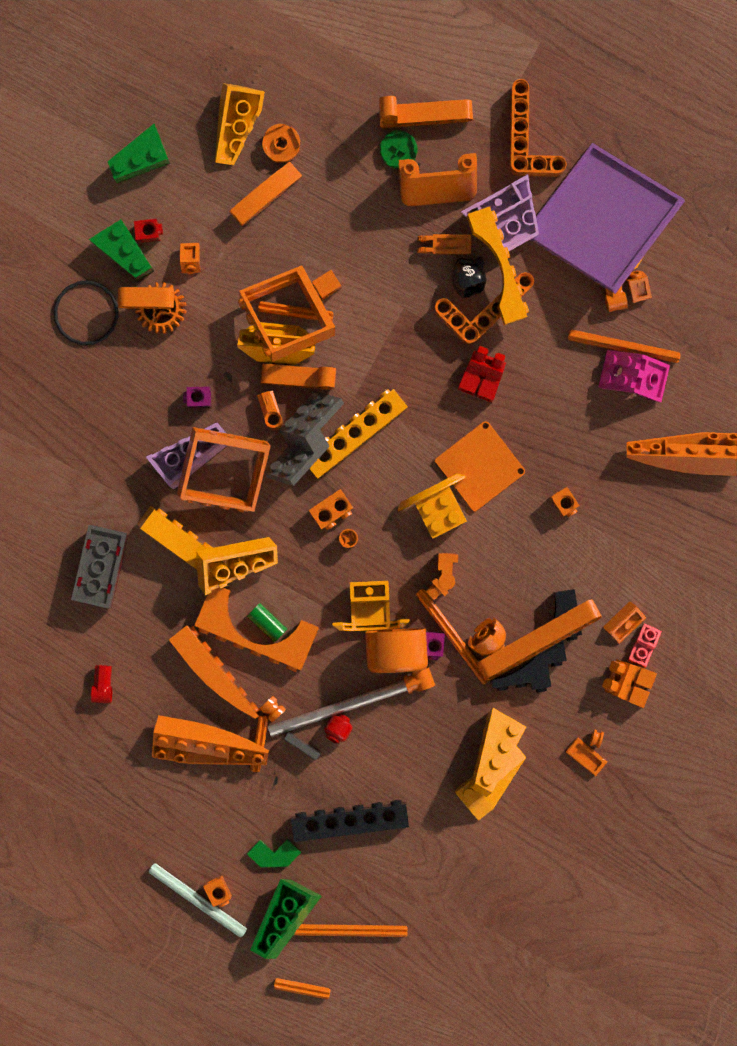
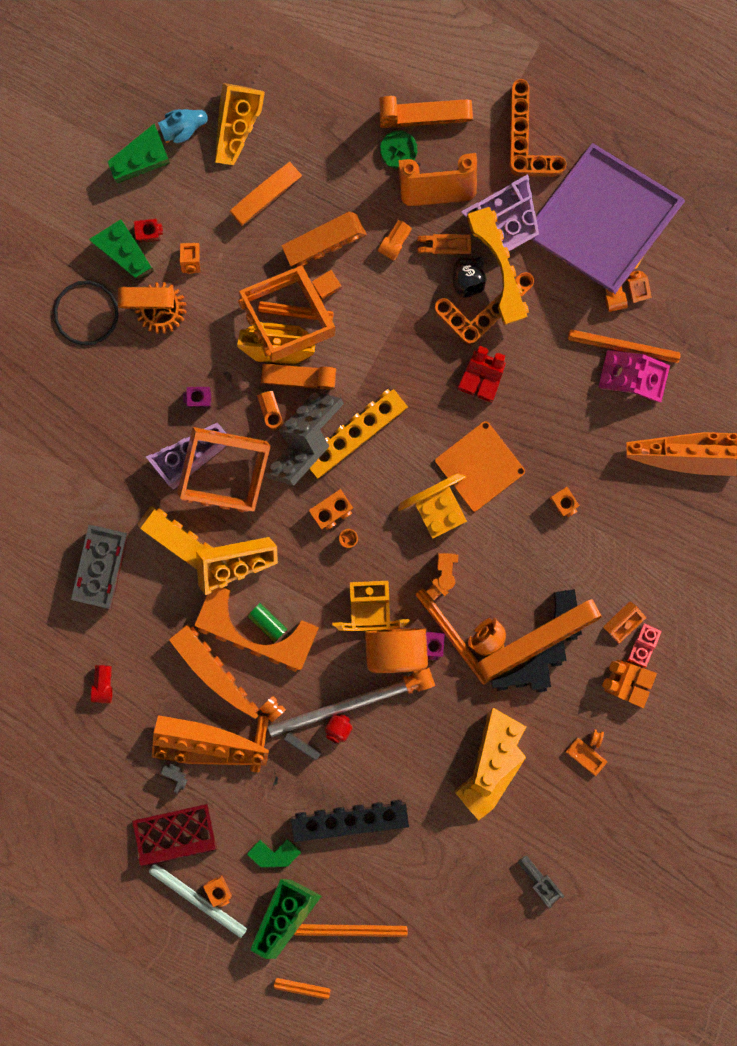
orange plate [262,124,301,163] -> none
none -> dark red fence [132,804,218,866]
none -> dark azure animal [158,109,208,143]
none -> dark grey bracket [161,764,188,793]
none -> orange wedge [281,212,367,267]
none -> orange piece [378,220,412,261]
none -> dark grey connector [518,856,565,908]

